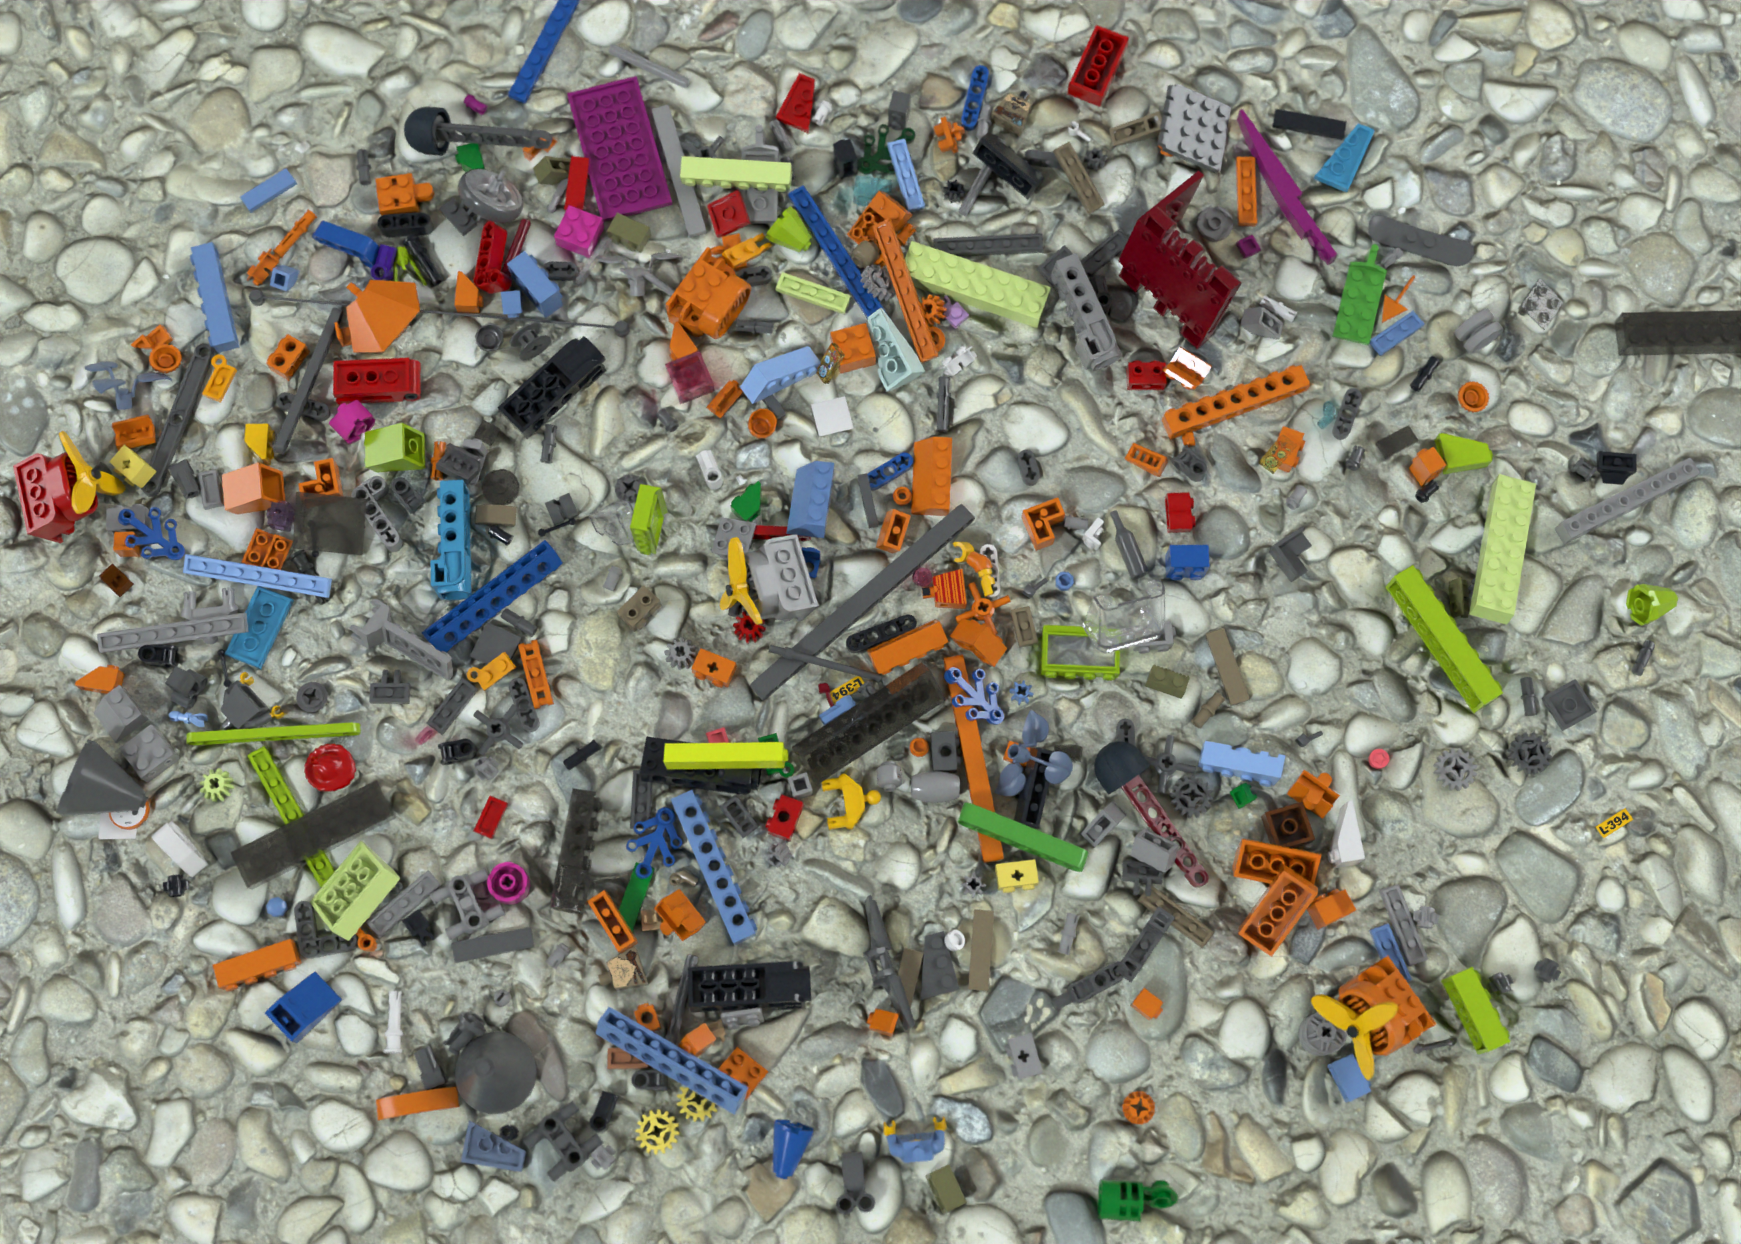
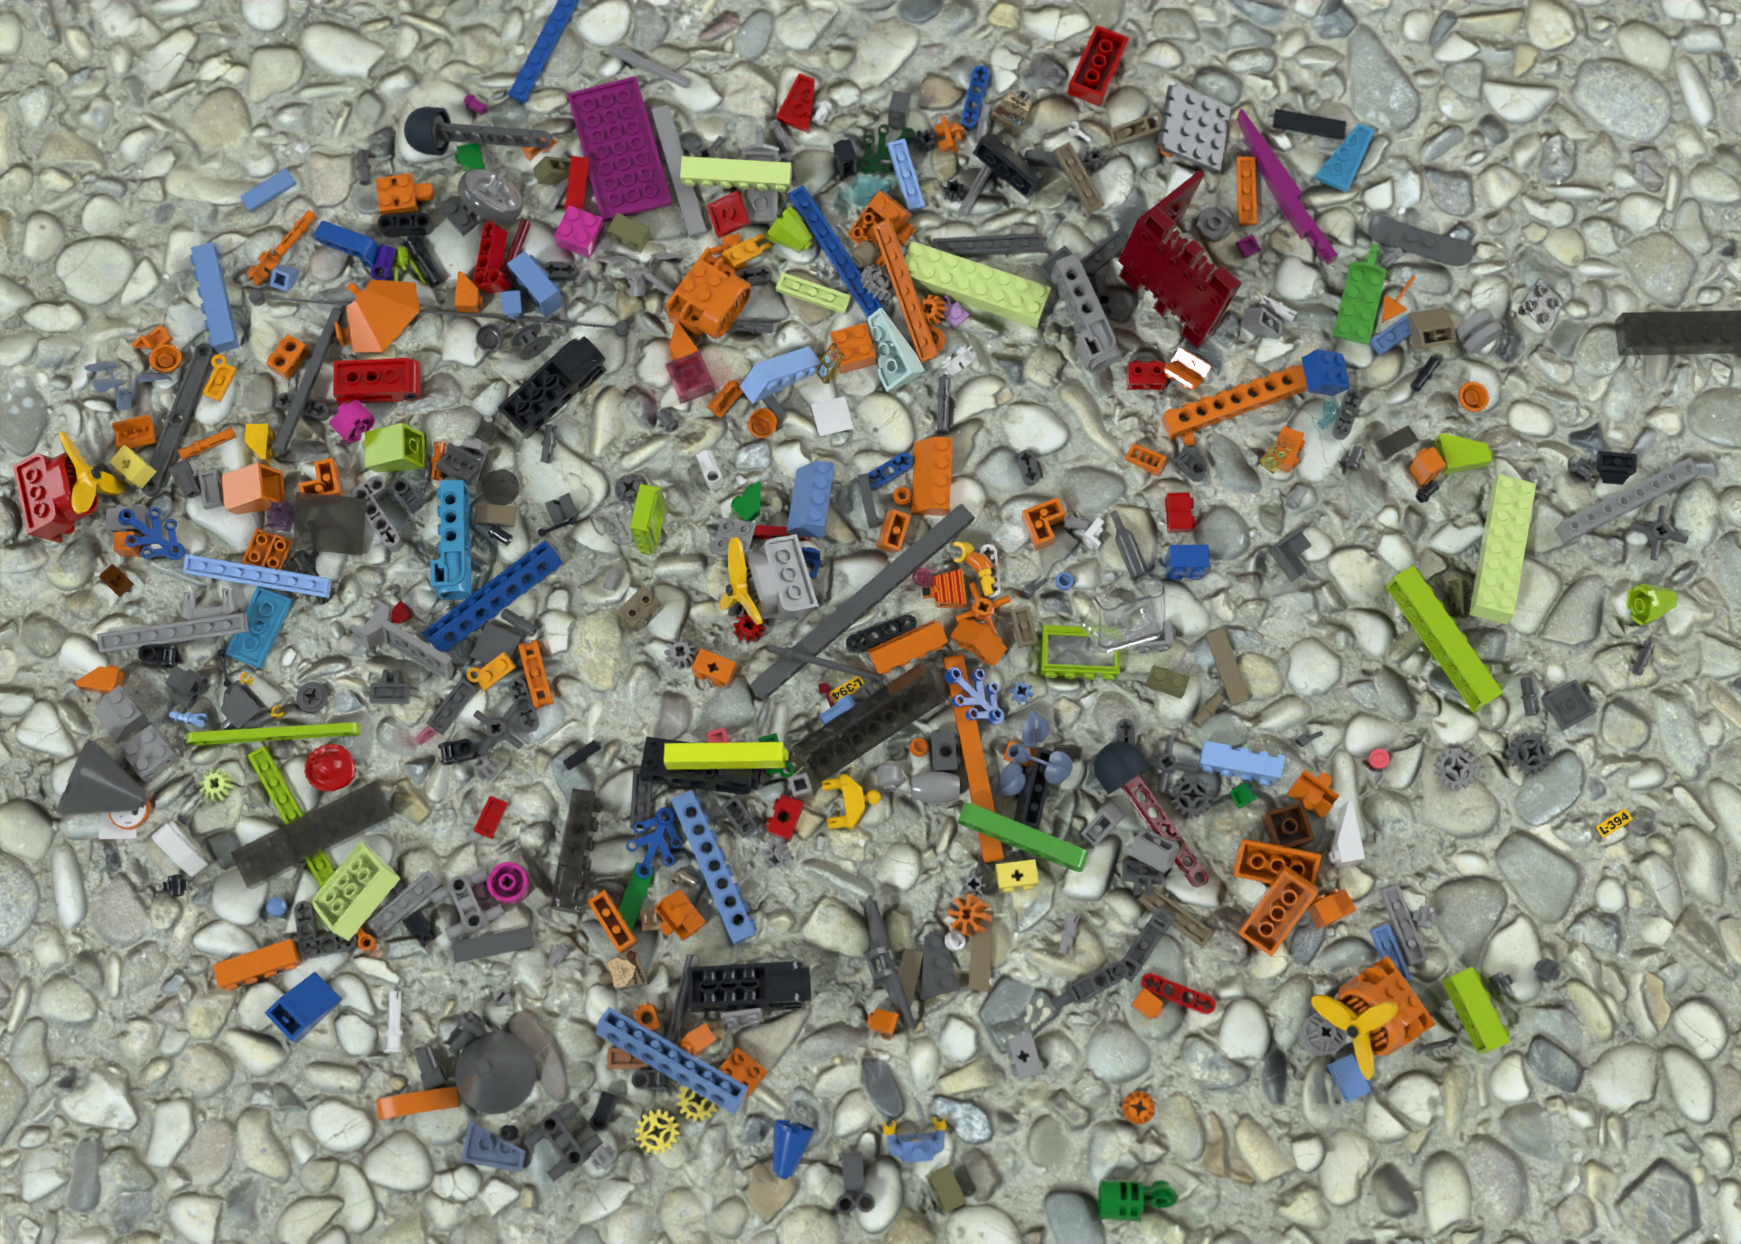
none -> orange pin [178,427,236,460]
none -> red tile [391,601,412,625]
none -> black gear [912,129,936,153]
none -> orange gear [948,894,992,937]
none -> red beam [1140,973,1216,1015]
none -> blue brick [1301,349,1350,396]
none -> dark tan slope [1407,307,1457,350]
none -> dark grey bar [1629,505,1688,561]

